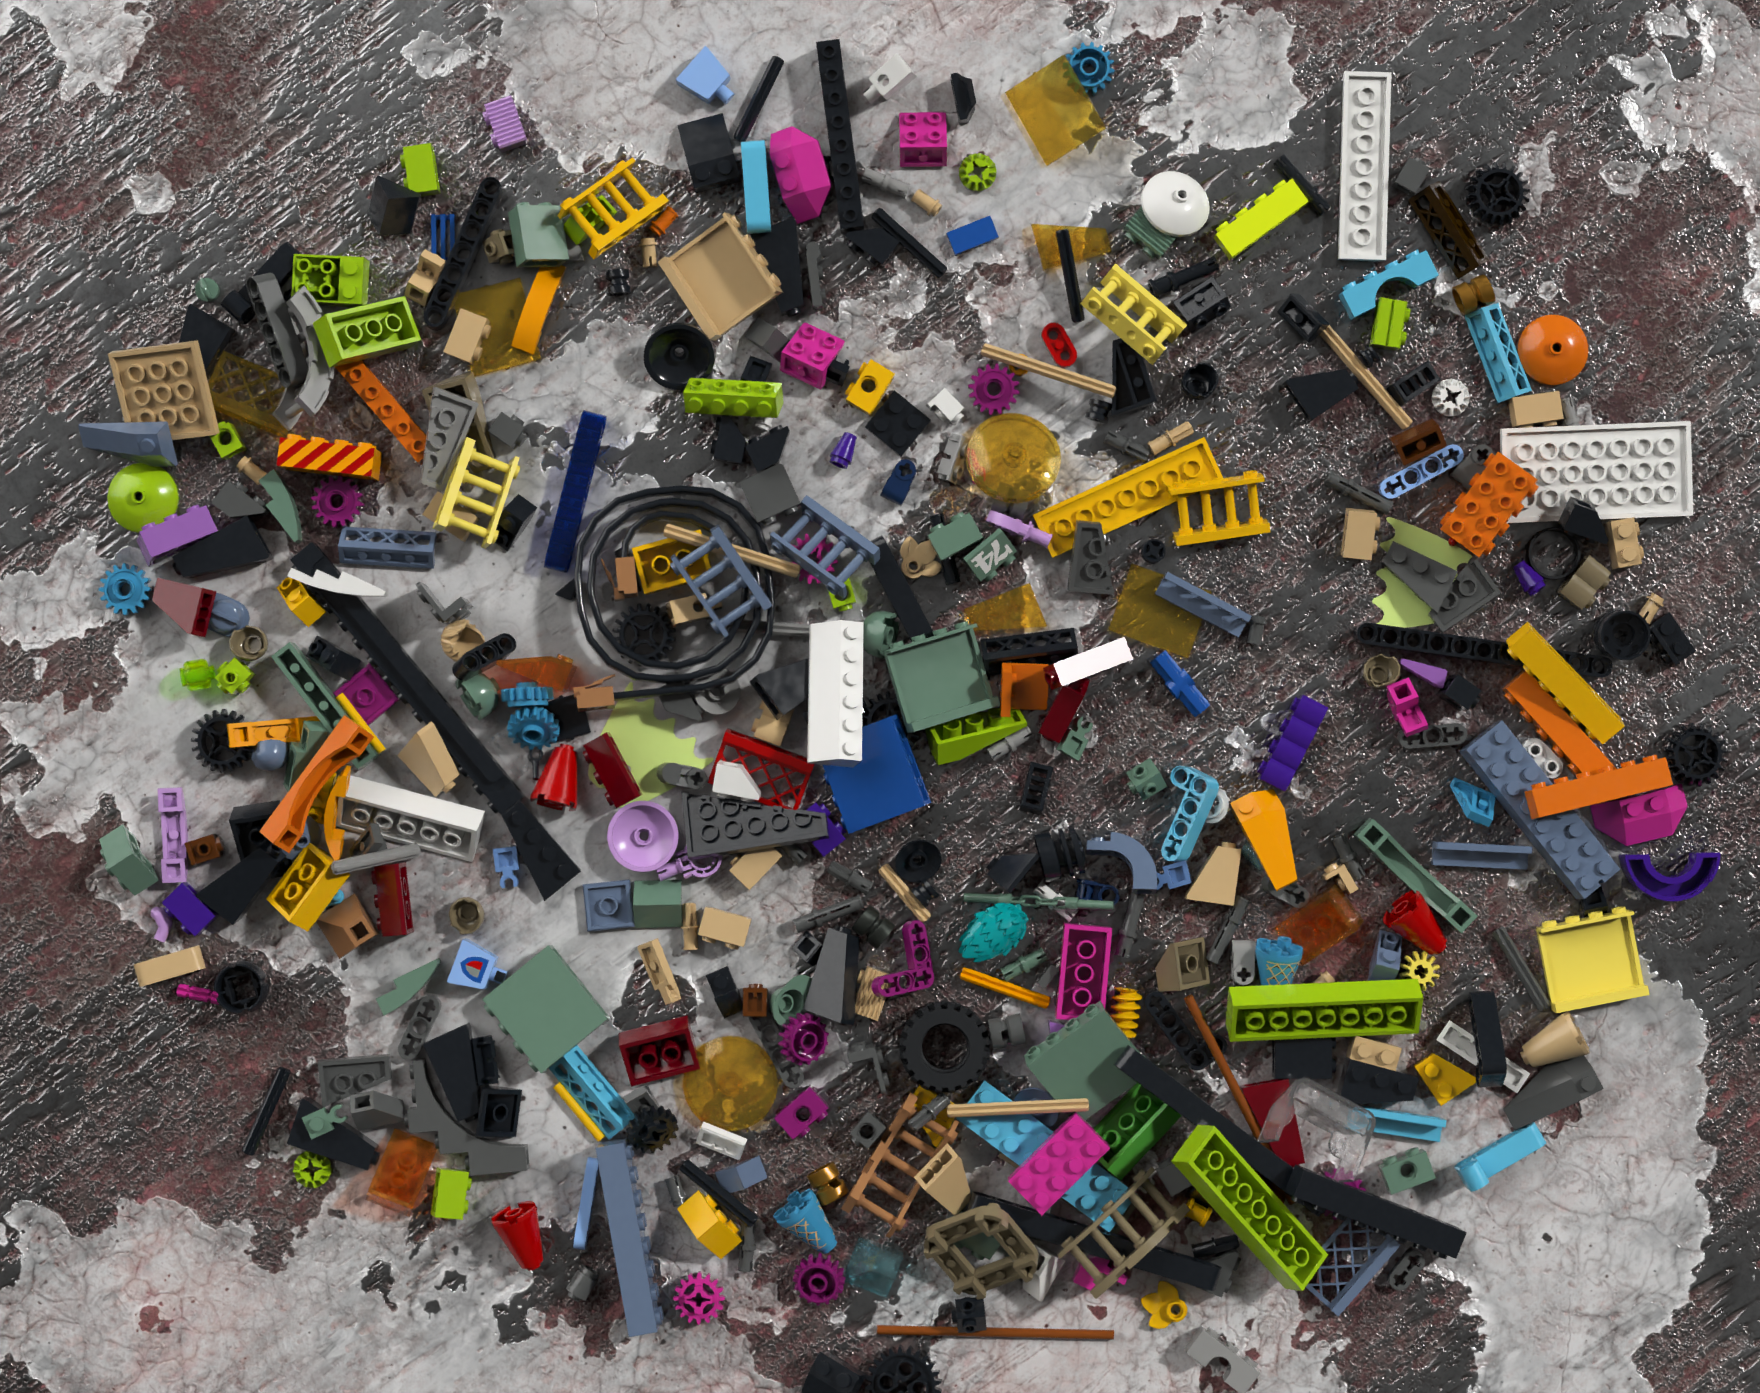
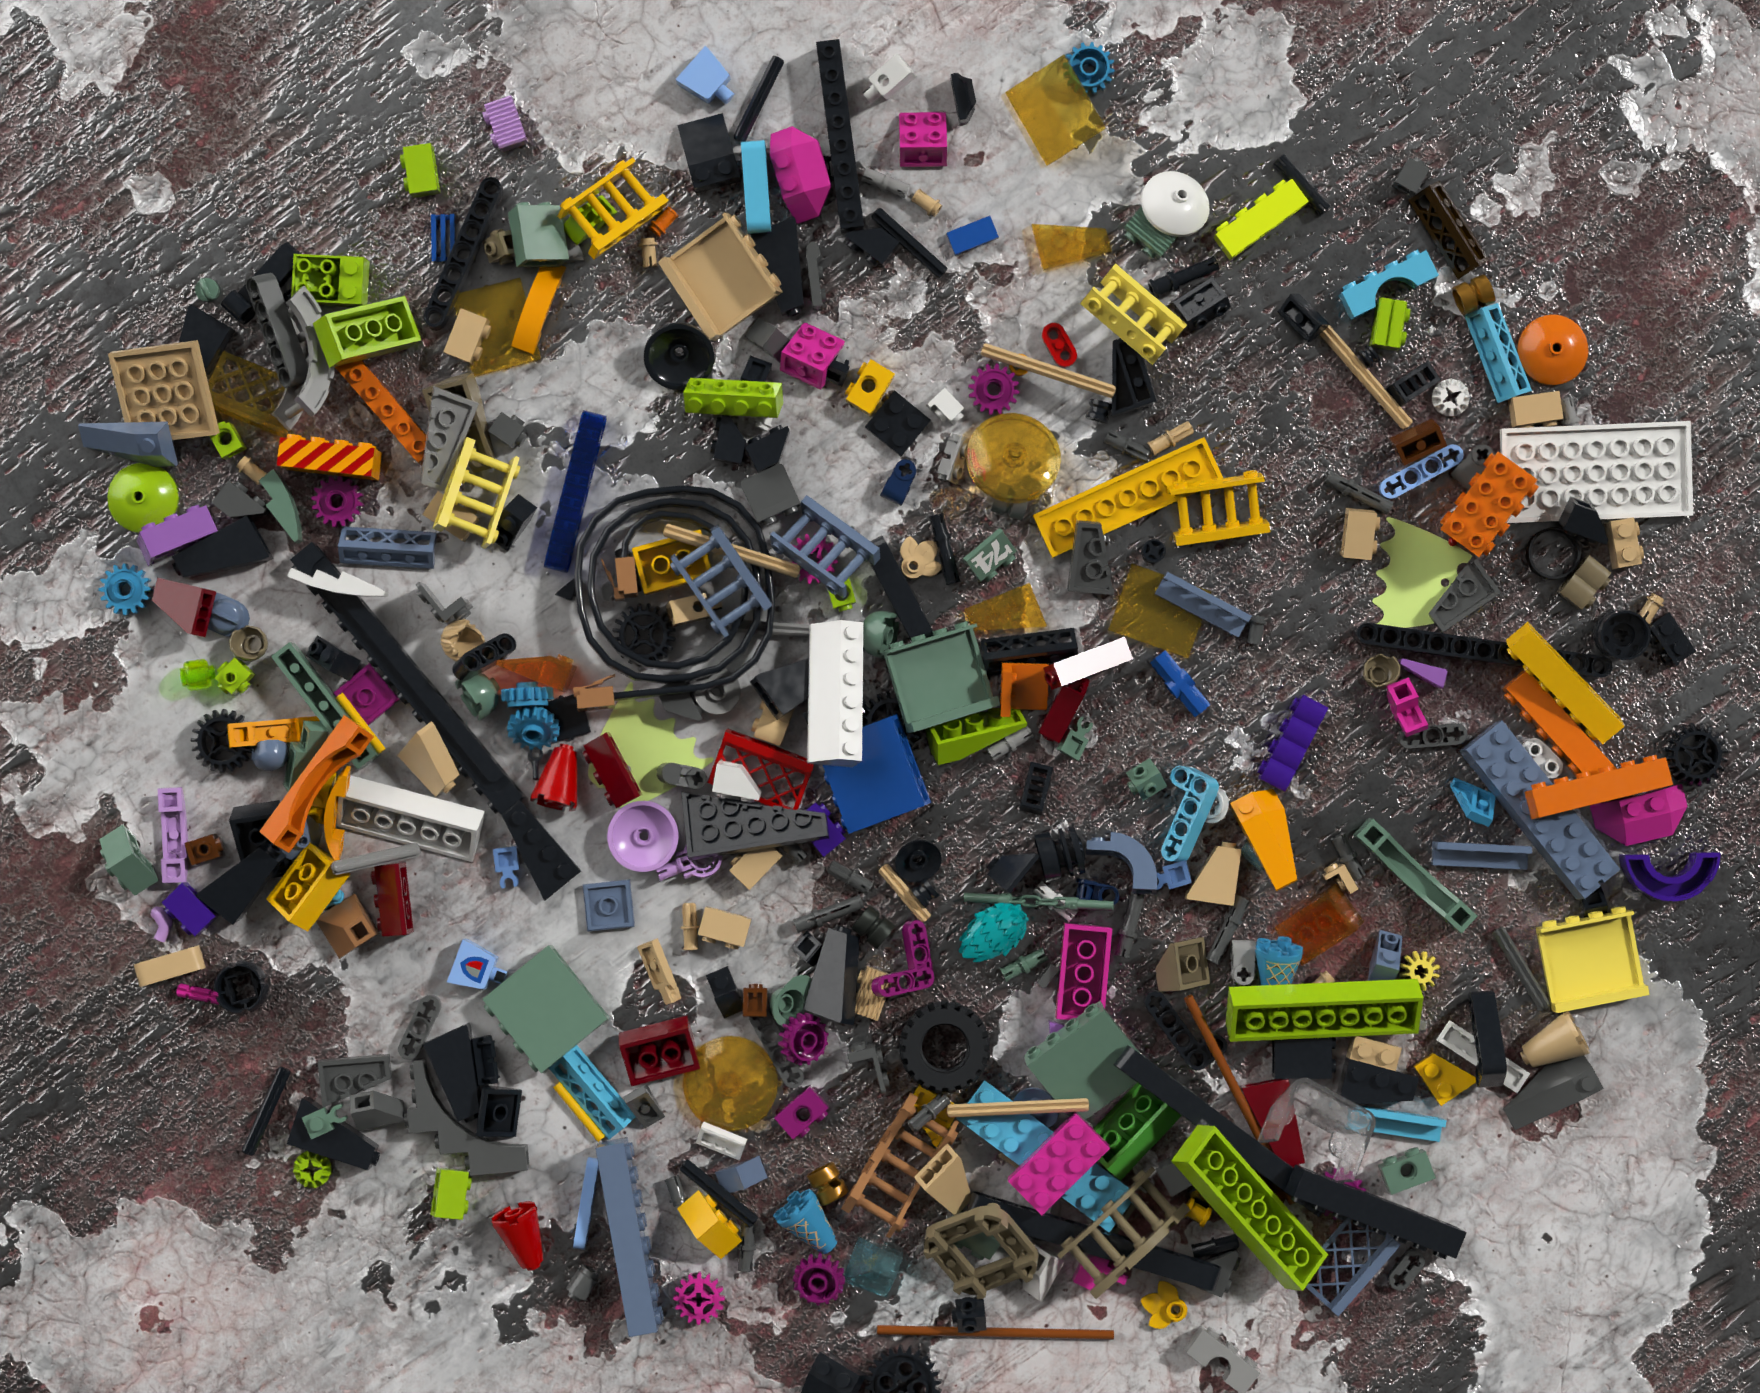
yellow slope [276,577,326,627] -> none
dark grey slope [350,823,387,857] -> none
clear orange slope [366,1128,437,1217] -> none
black slope [367,175,421,236] -> none
sand green slope [376,958,441,1016] -> none
tan brick [404,249,446,307] -> none
dark tan hair [449,897,485,935] -> none
black wheel [605,269,631,296] -> none
black gear [626,1105,679,1153] -> none
sand green slope [633,880,683,928] -> none
dark purple cone [830,432,857,469] -> none
dark grey brick [850,1109,886,1149] -> none
sand green brick [927,512,983,561] -> none
lime gear [959,153,997,191] -> none
light orange axle [960,967,1050,1009] -> none
lavender pin [985,510,1053,548] -> none
dark grey wheel [987,1013,1026,1050] -> none
black axle [1056,229,1085,323] -> none
yellow piece [1110,987,1143,1038] -> none
black hair [1181,362,1219,400] -> none
dark grey piece [1261,874,1309,908] -> none
black slope [1283,369,1359,422] -> none
white plate [1338,71,1392,262] -> none
dark grey wing [1382,541,1458,615] -> none
red cone [1383,890,1447,955] -> none
black brick [1436,674,1482,711] -> none
medium azure beam [1454,1122,1546,1192] -> none
black gear [1465,162,1530,226] -> none
dark purple cone [1513,560,1546,597] -> none

